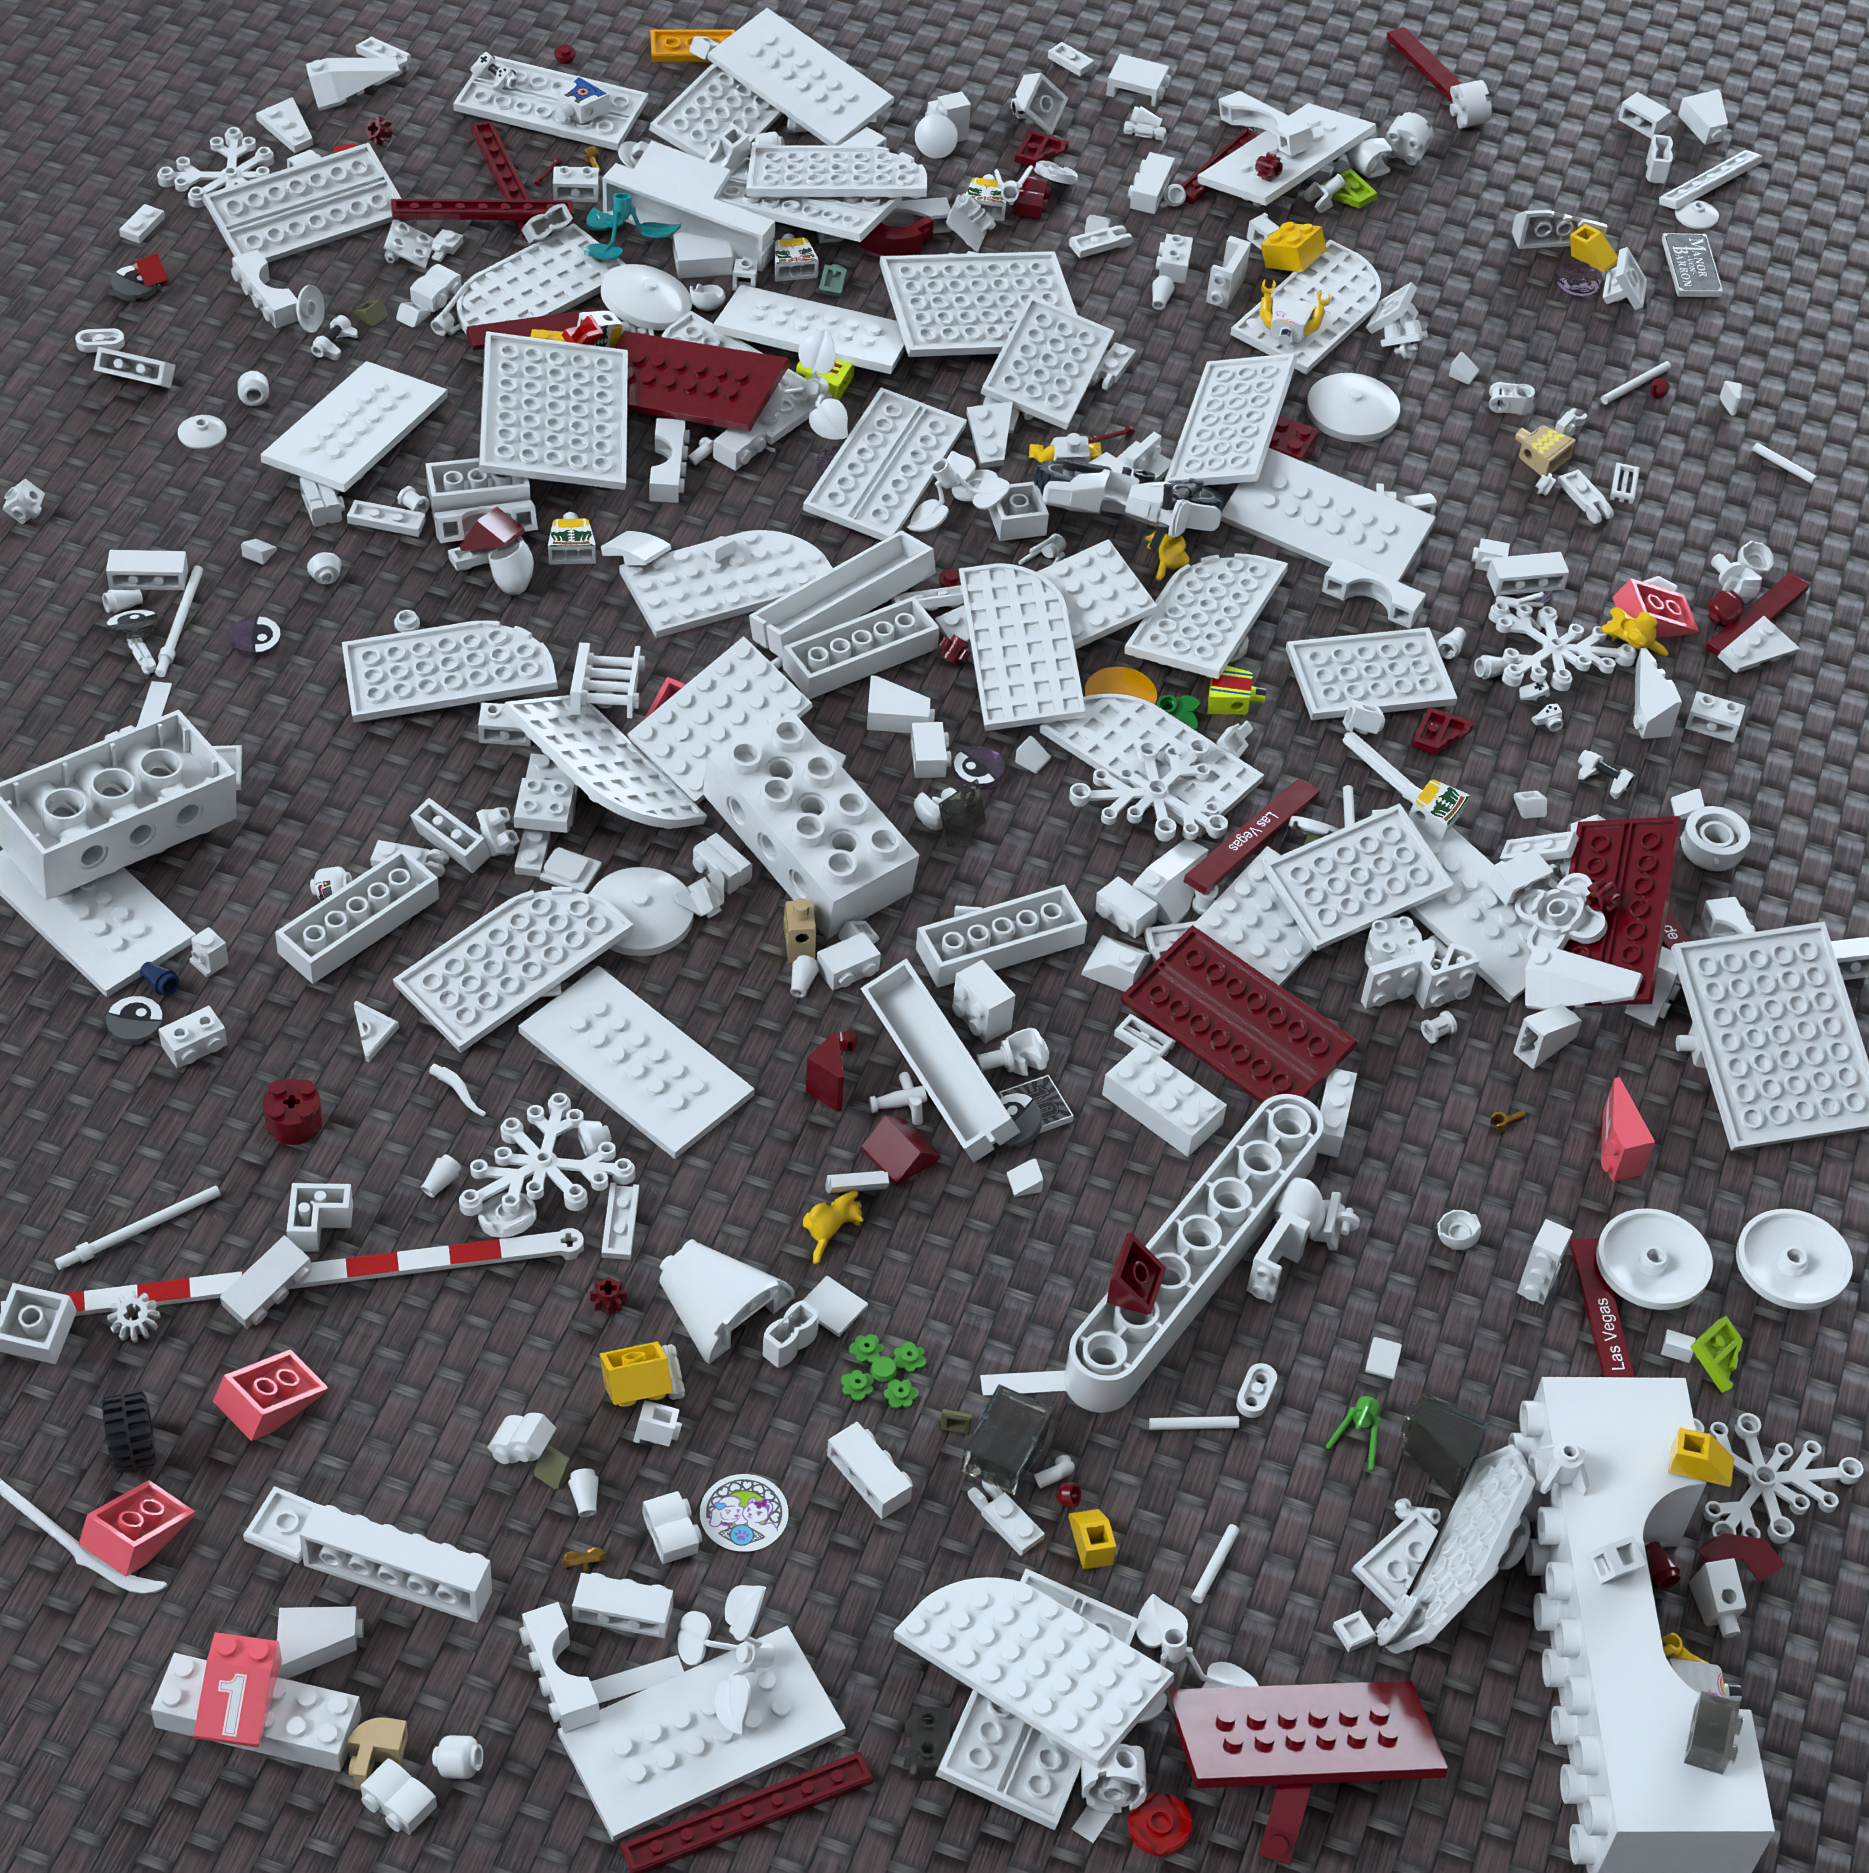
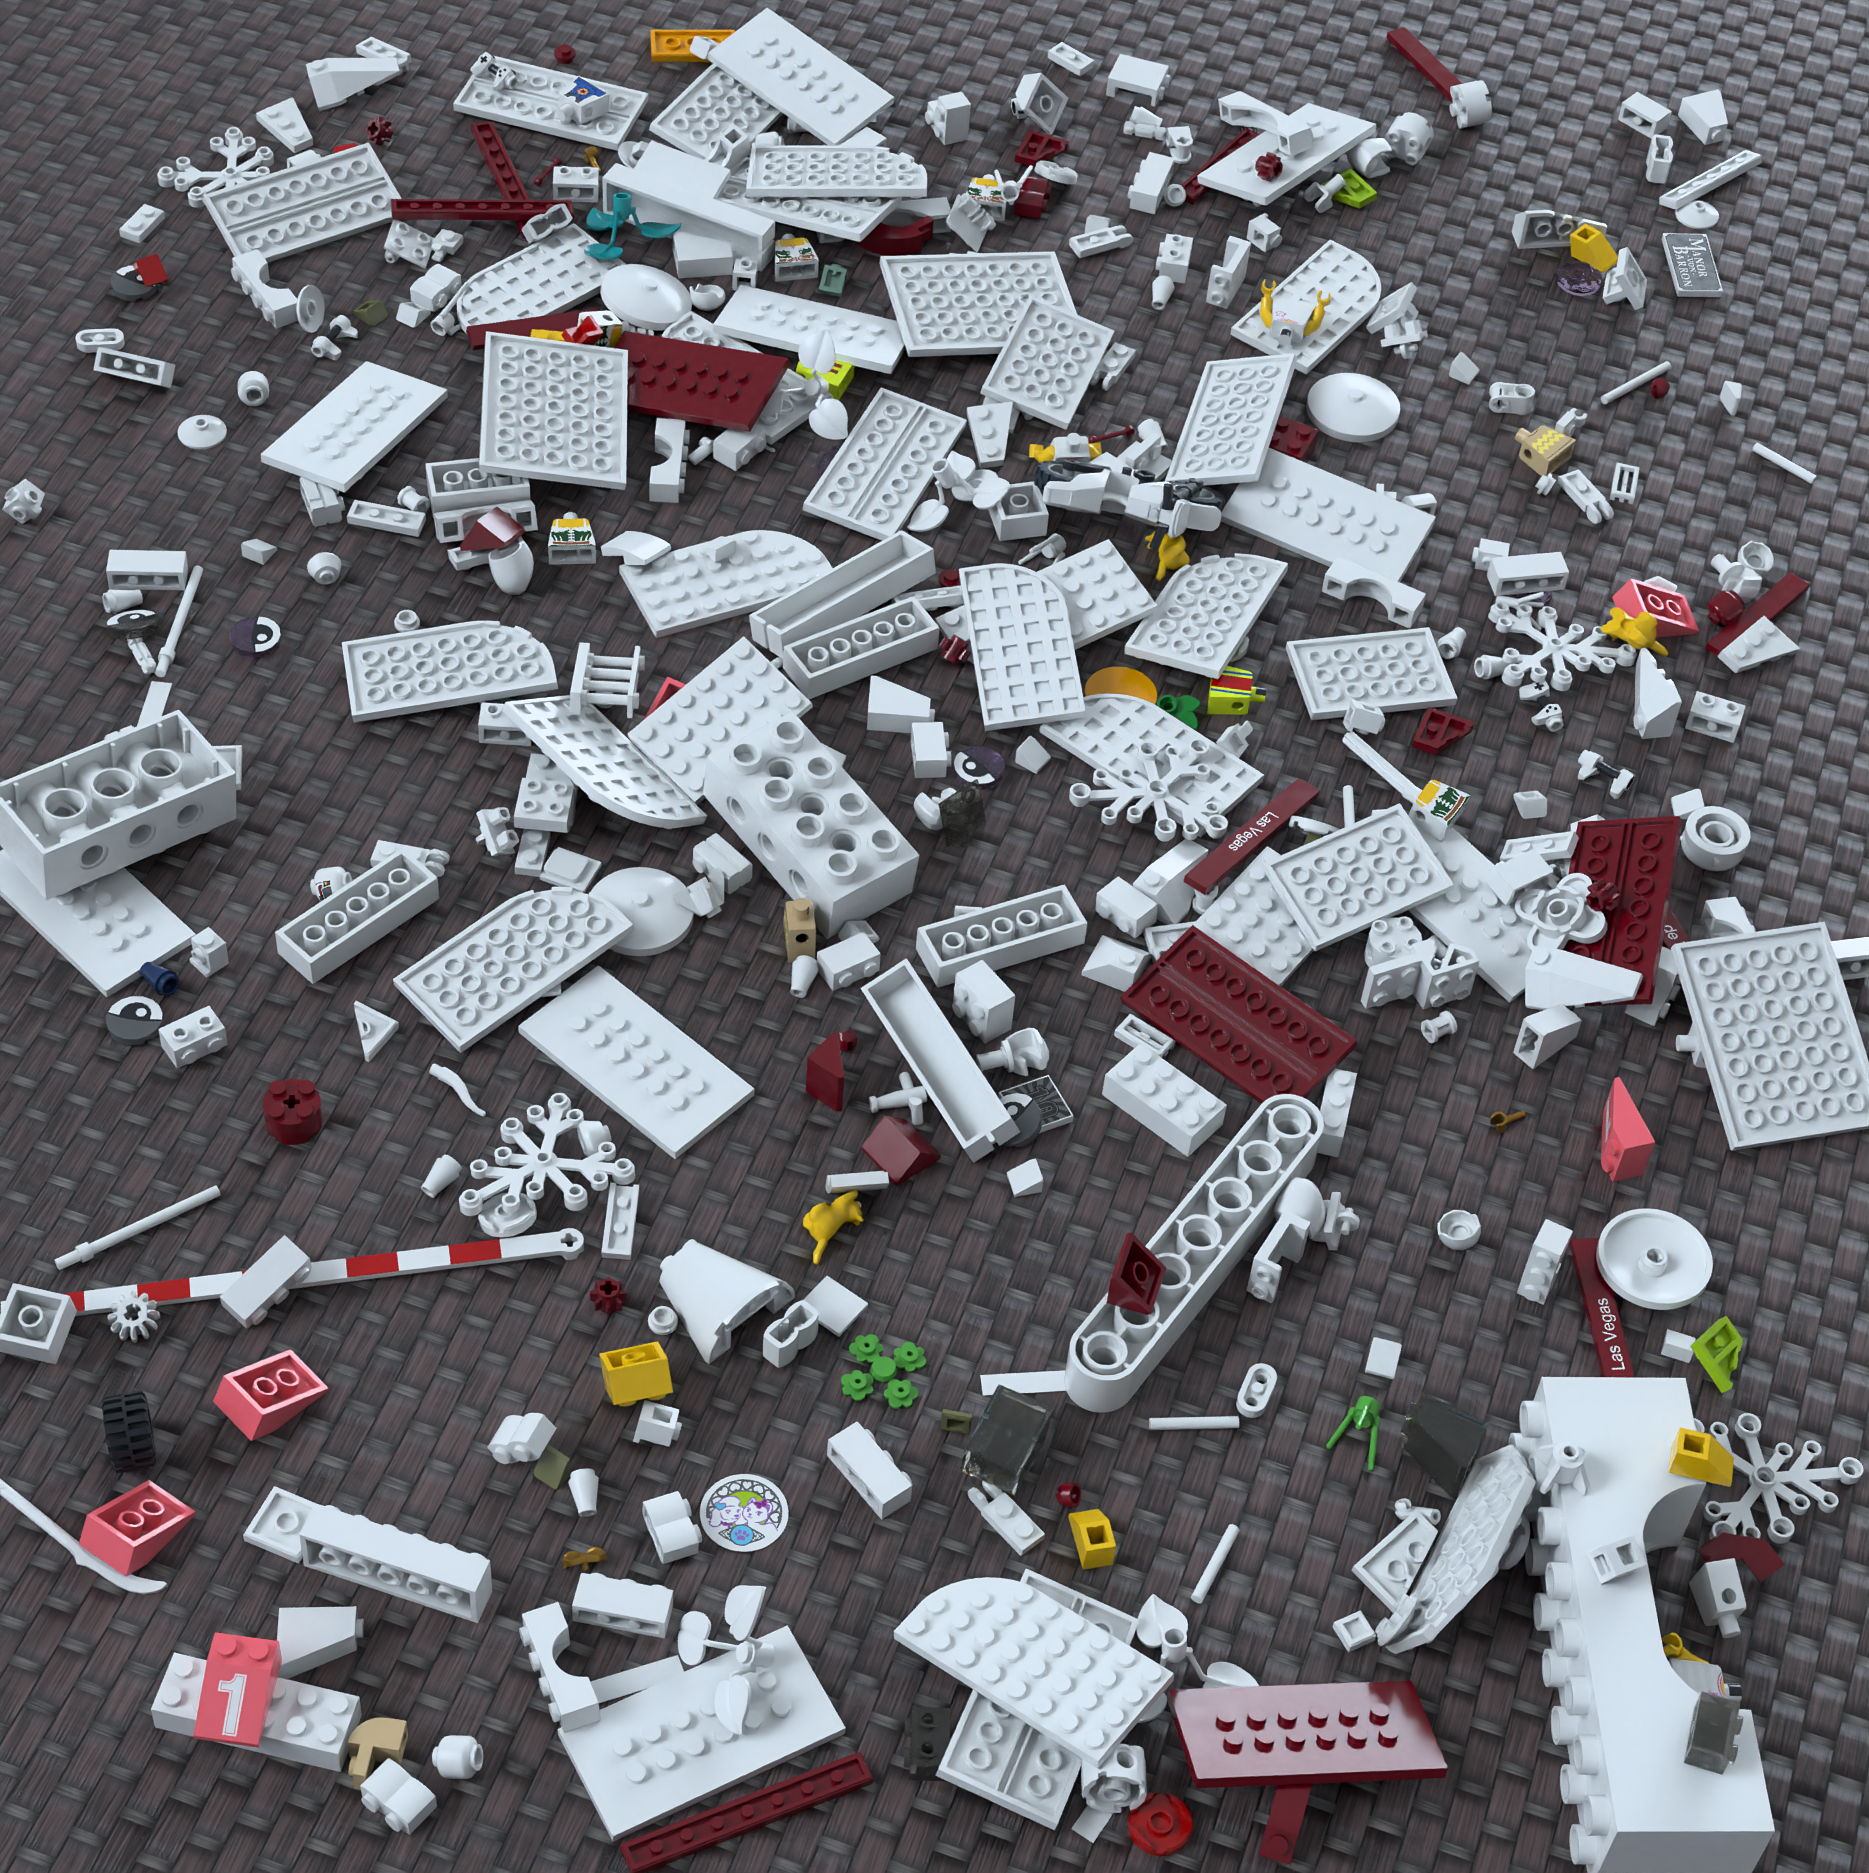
white brick [287,1183,353,1252] -> none
white brick [410,798,491,873] -> none
white axle [661,1344,685,1400] -> none
white dish [915,114,958,159] -> none
white arm [1034,1455,1075,1488] -> none
yellow brick [1261,222,1327,272] -> none
dark red cone [1645,1541,1680,1589] -> none
white dish [1736,1209,1853,1310] -> none
none -> white plate [648,1306,678,1335]
none -> white cone [1138,419,1168,454]
none -> white piece [1166,126,1193,164]

